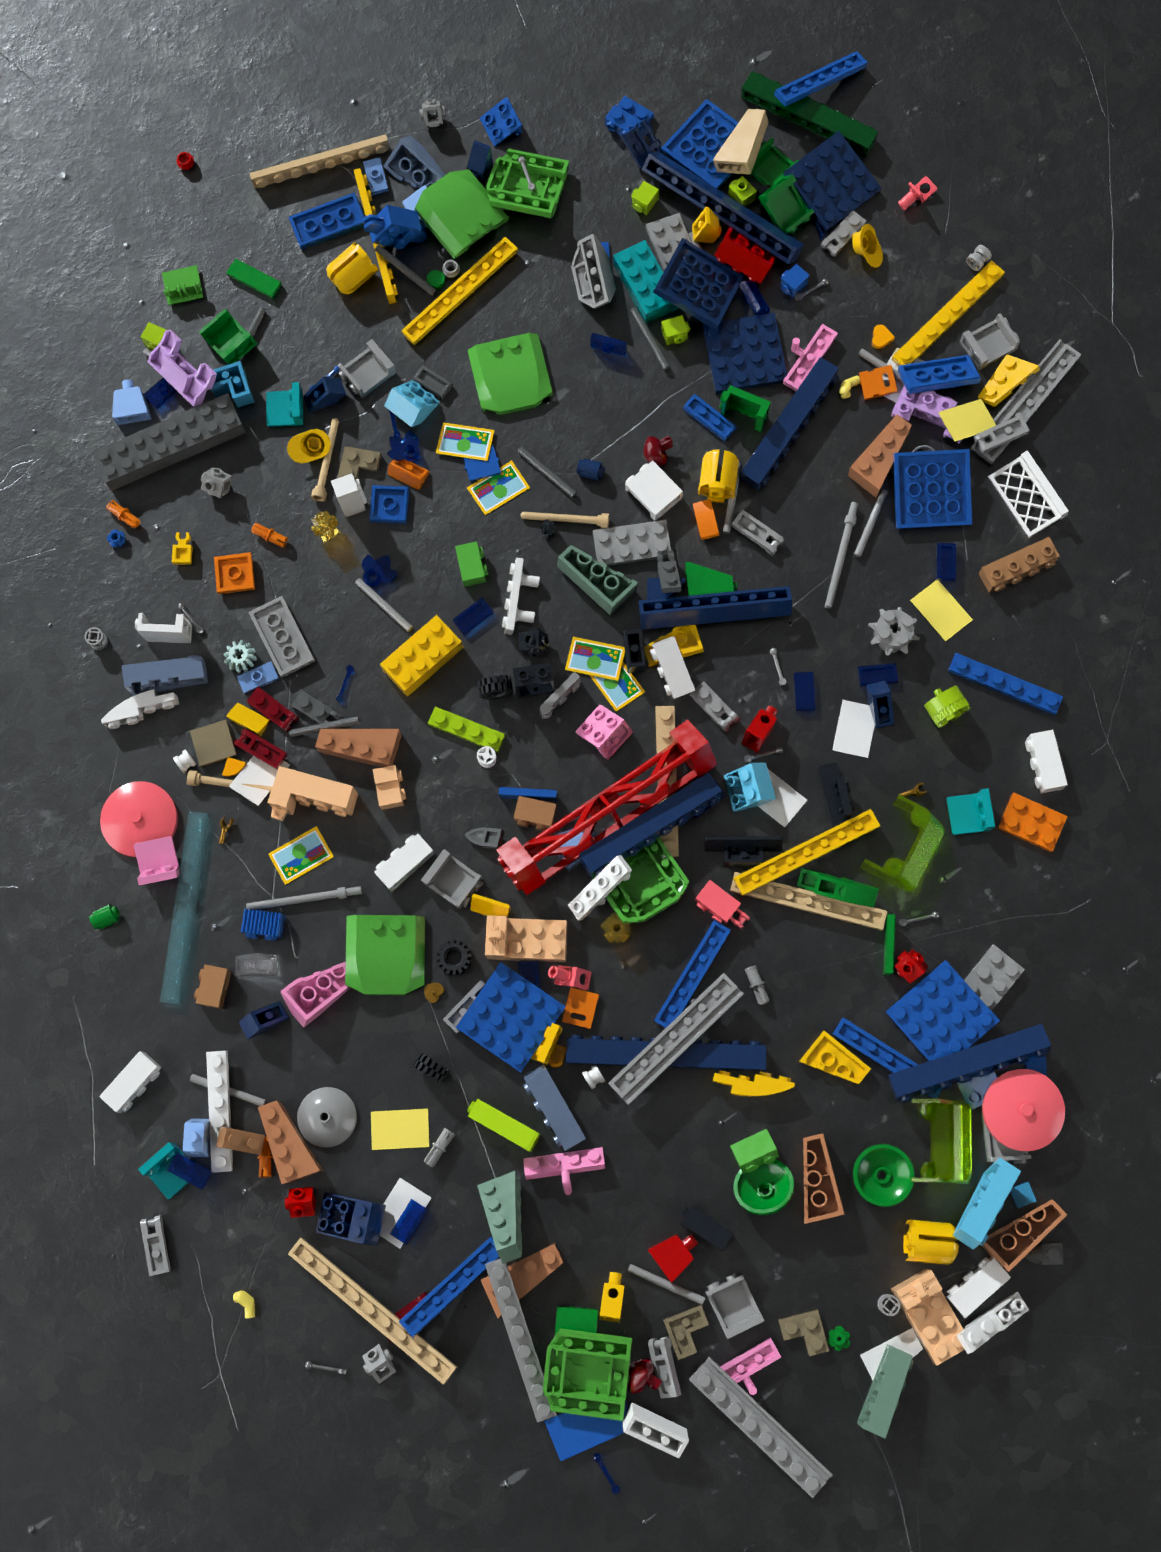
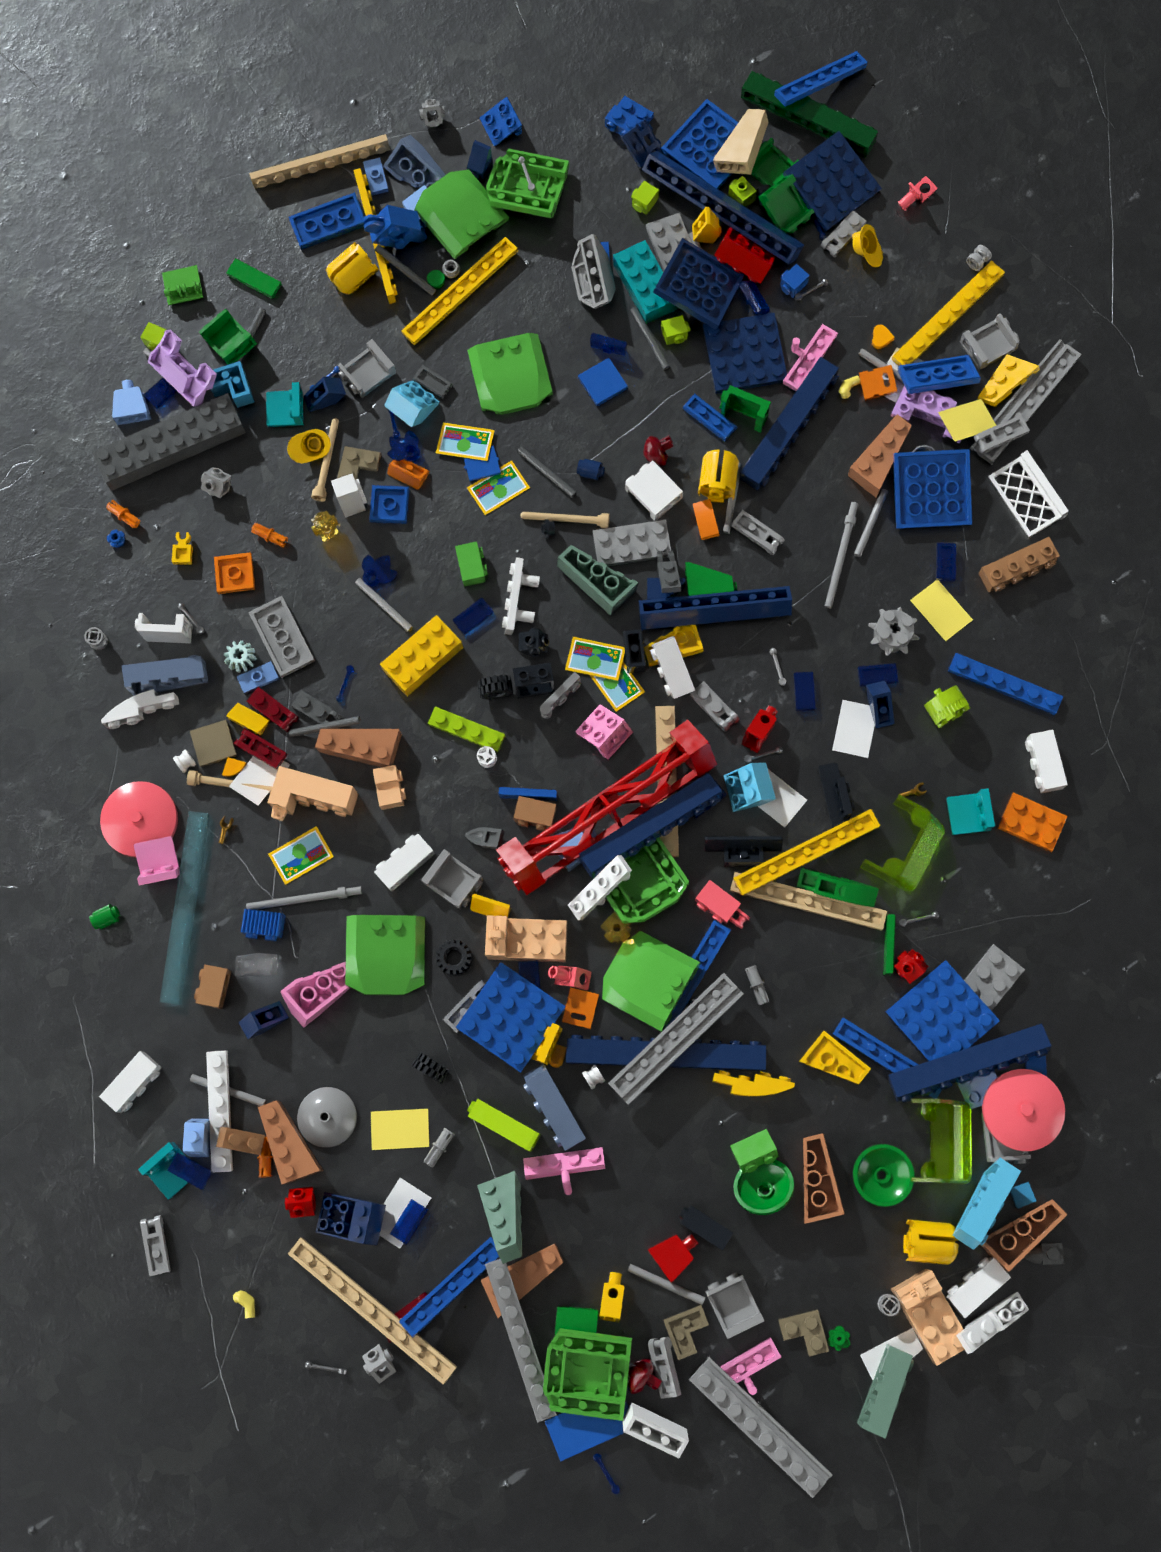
red plate [176,152,194,170] -> none
pearl gold piece [424,983,444,1003] -> none
none -> blue tile [578,358,628,406]
none -> bright green wedge [602,931,701,1032]

